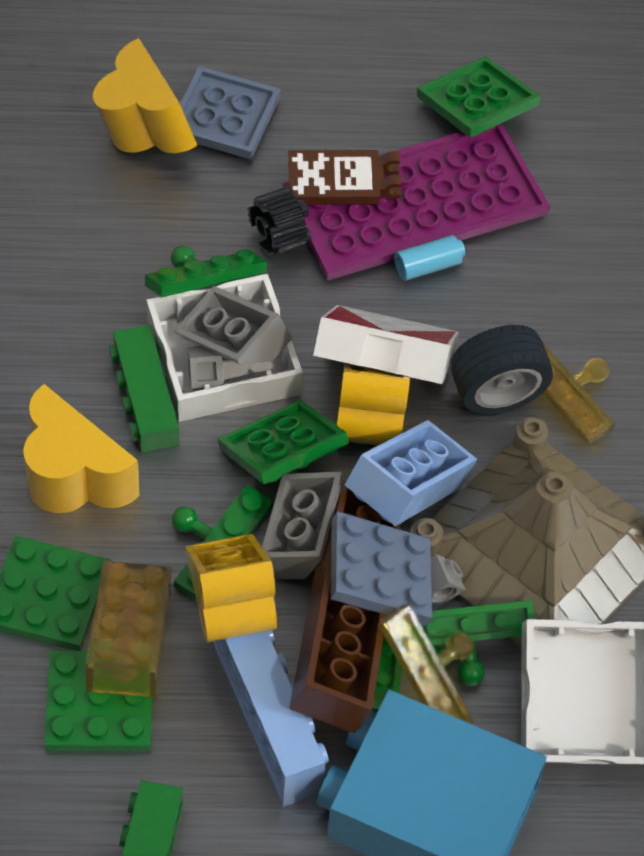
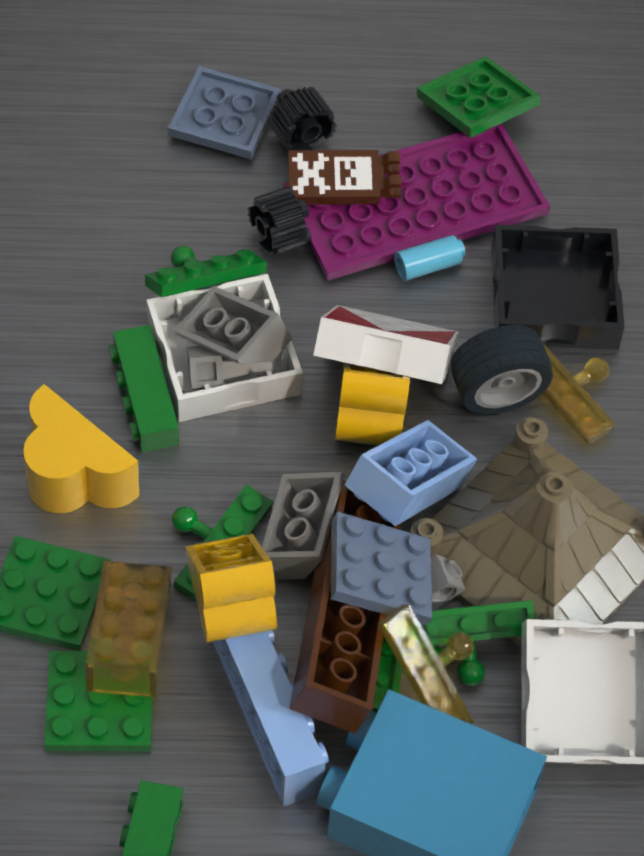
yellow brick [93,38,198,153] -> none
green plate [217,399,349,484] -> none
none -> black brick [267,87,337,150]
none -> black tile [491,224,624,350]

